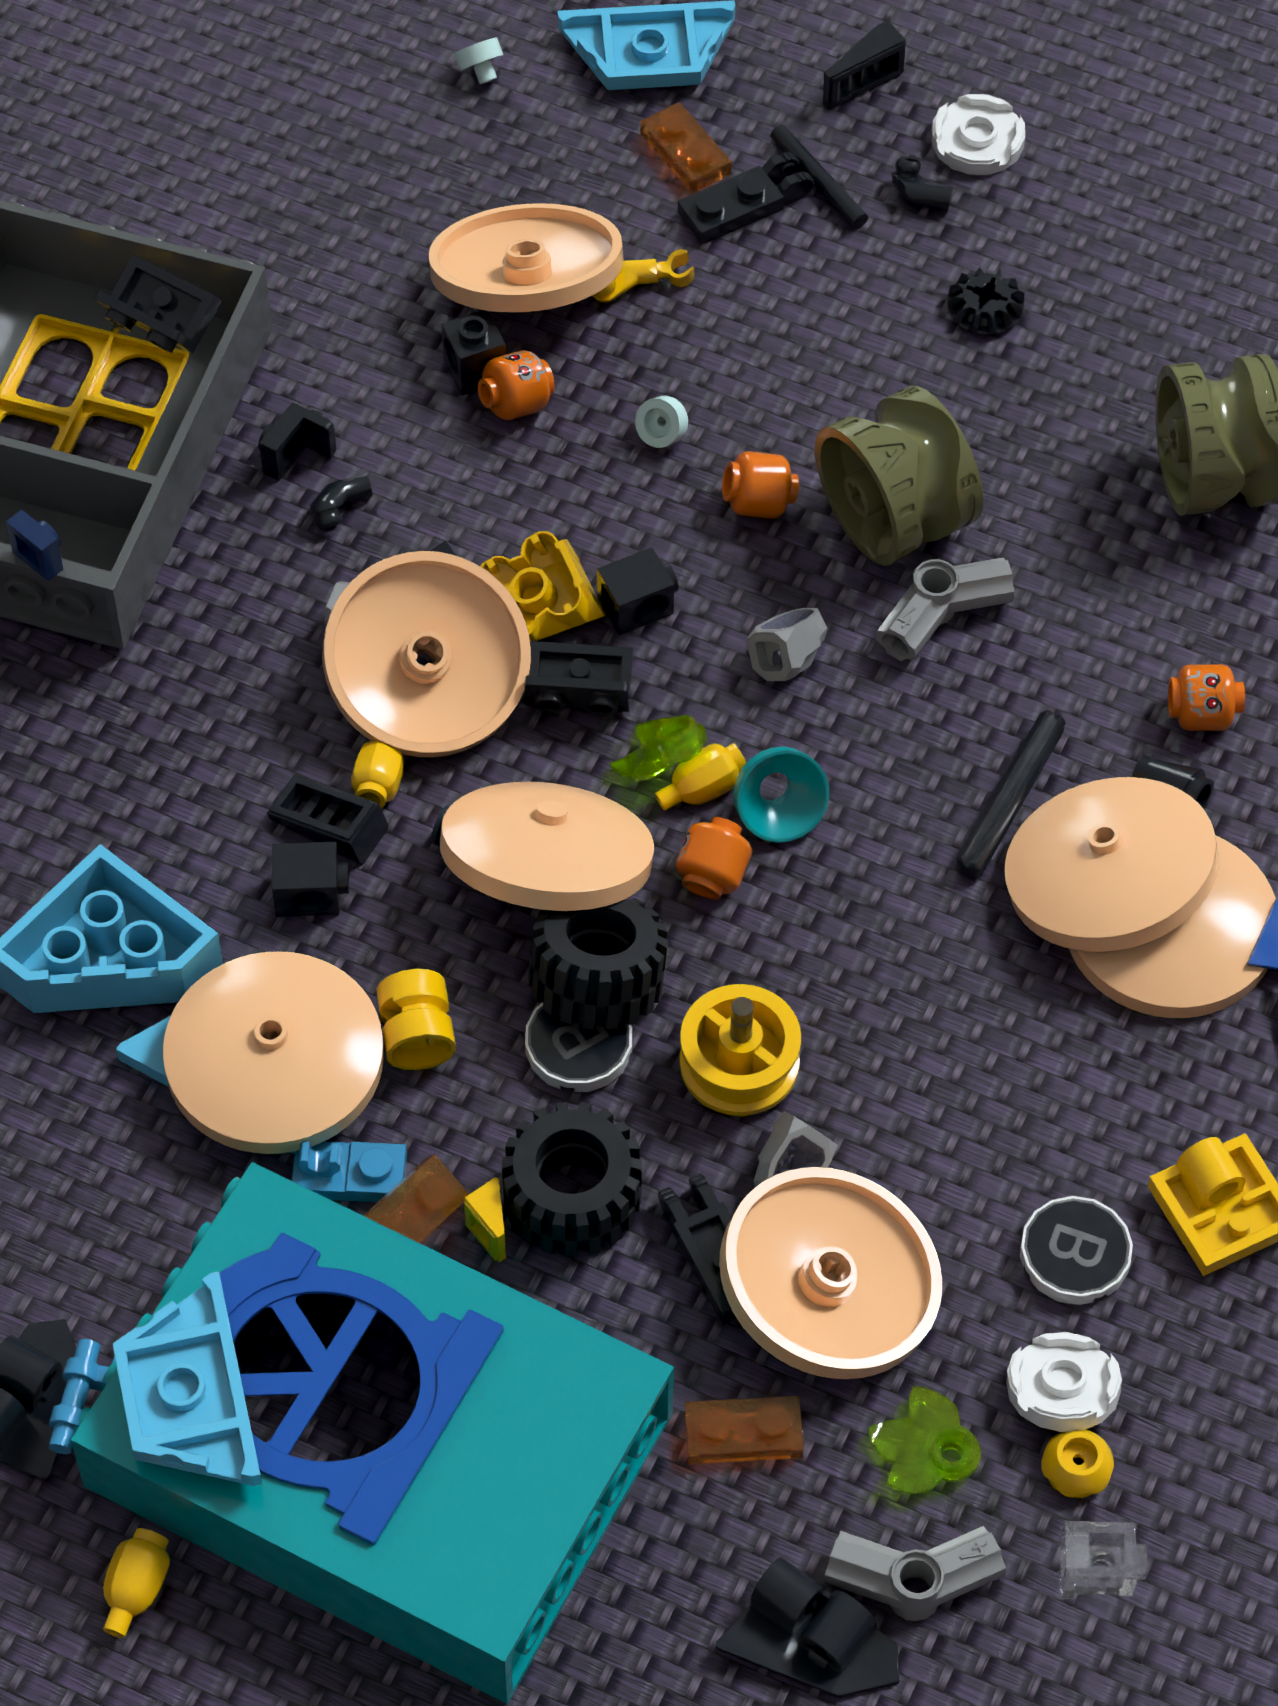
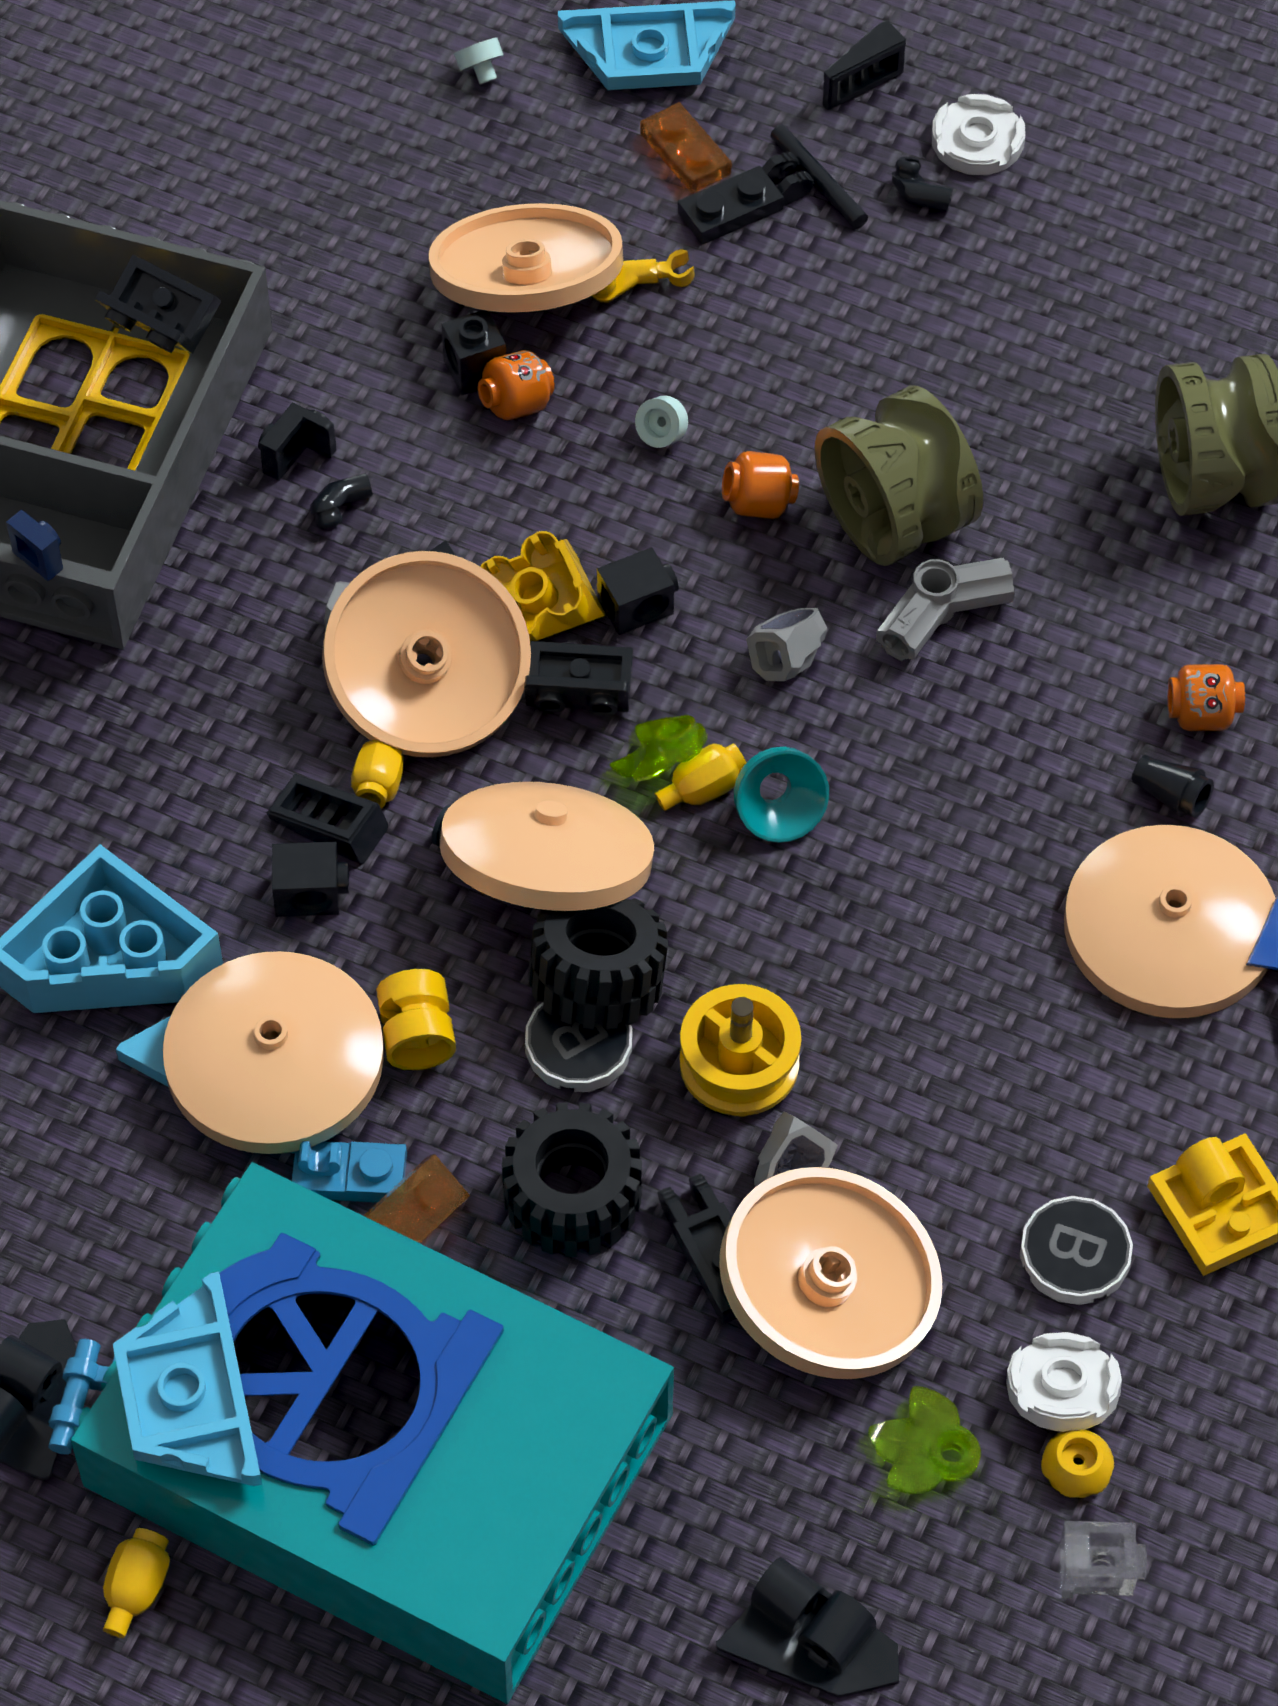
yellow slope [464,1177,506,1262] -> none
orange head [675,817,752,900] -> none
clear orange plate [685,1396,804,1464] -> none
light grey piece [824,1526,1006,1621] -> none
black gear [947,267,1025,334] -> none
black axle [955,710,1066,879] -> none
light nougat dish [1004,777,1219,952] -> none

